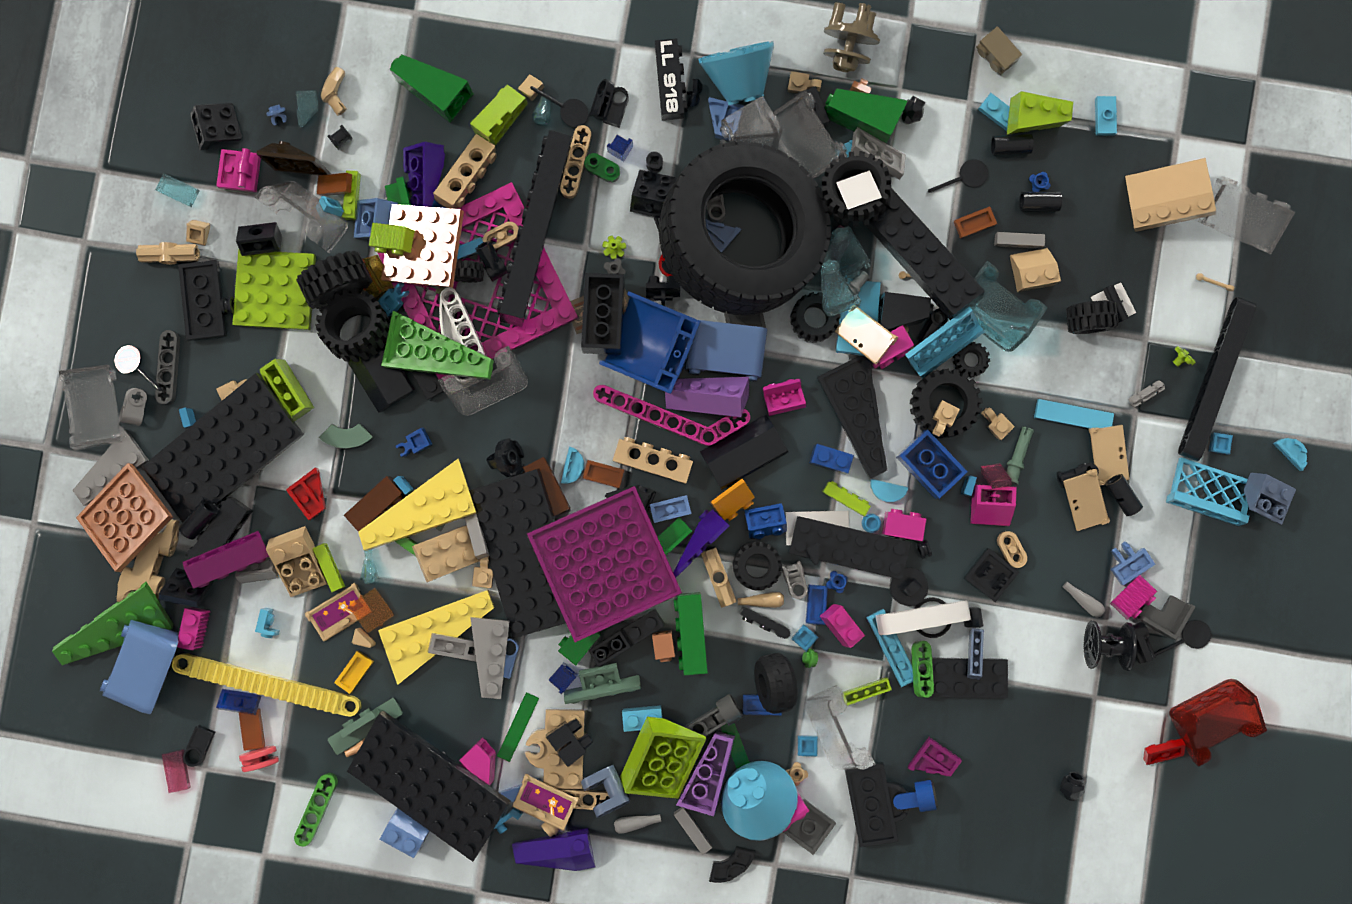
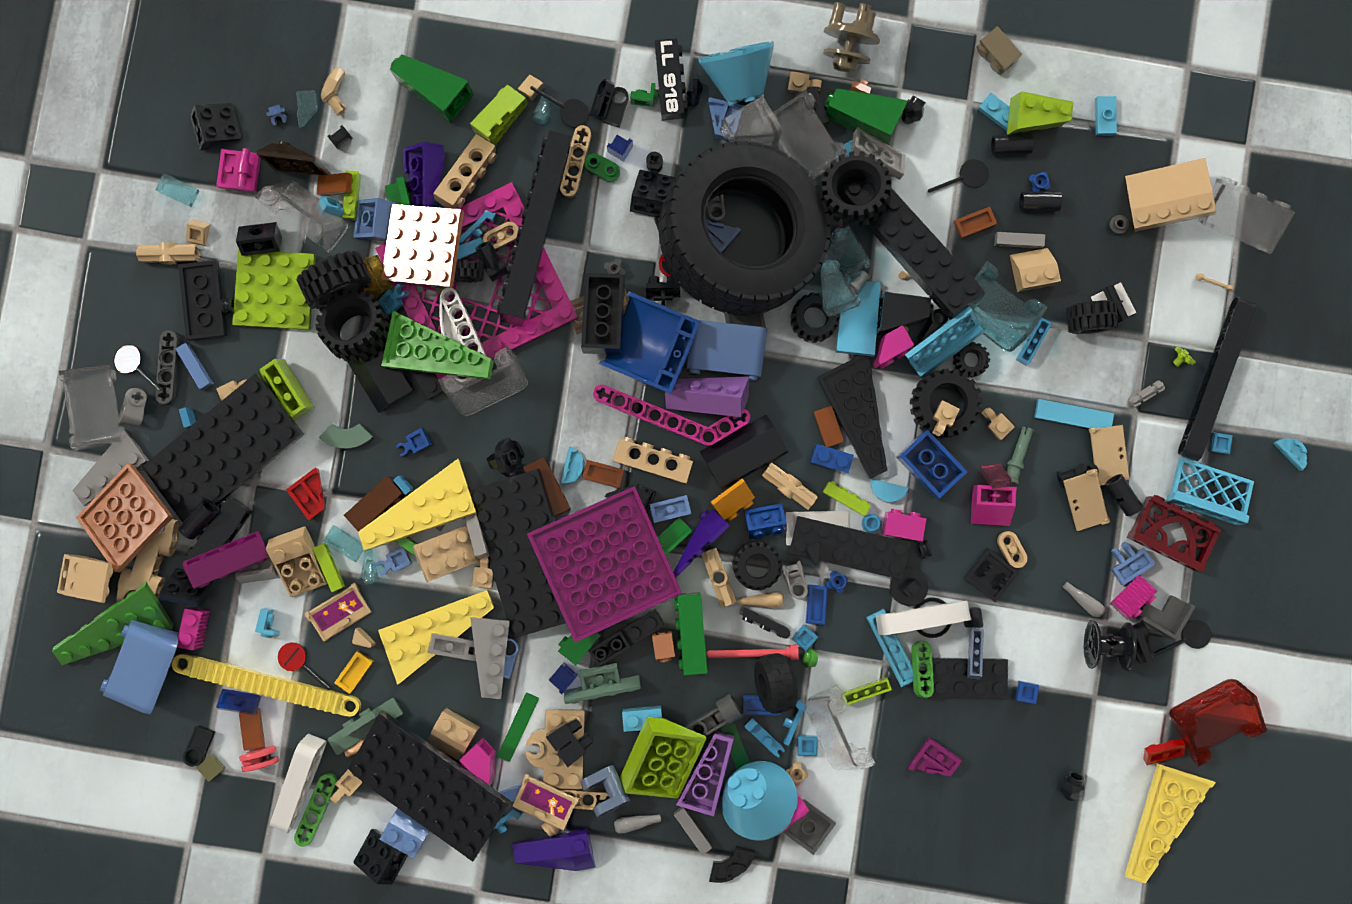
clear pink tile [162,749,191,793] -> none
clear orange piece [348,588,394,634] -> none
lime brick [368,223,415,256] -> none
lime plant [602,235,627,260] -> none
dark pink bracket [763,379,806,416] -> none
dark pink brick [820,604,865,648] -> none
door [835,304,898,365] -> none
white sticker [836,171,882,209] -> none
black plate [845,762,938,847] -> none
dark azure tile [961,476,977,496] -> none
sand blue slope [1244,473,1296,525] -> none
none -> tan slope [57,554,113,603]
none -> medium blue piece [176,343,214,391]
none -> olive tile [196,754,225,782]
none -> white beam [270,734,327,833]
none -> red piece [278,642,331,690]
none -> clear light blue tile [323,525,364,562]
none -> tan plate [330,769,362,804]
none -> black bracket [353,829,408,885]
none -> medium blue plate [374,547,413,576]
none -> tan slope [427,708,480,761]
none -> dark azure piece [459,210,496,245]
none -> green bracket [630,83,659,107]
none -> coral piece [706,645,799,660]
none -> dark azure piece [744,718,785,758]
none -> tan piece [762,462,818,510]
none -> dark azure piece [783,698,807,746]
none -> dark orange tile [813,406,844,447]
none -> blue plate [1015,680,1039,704]
none -> dark azure piece [1016,318,1052,366]
none -> dark grey plate [1109,215,1129,234]
none -> light yellow wing [1124,763,1216,884]
none -> dark red fence [1126,495,1222,572]

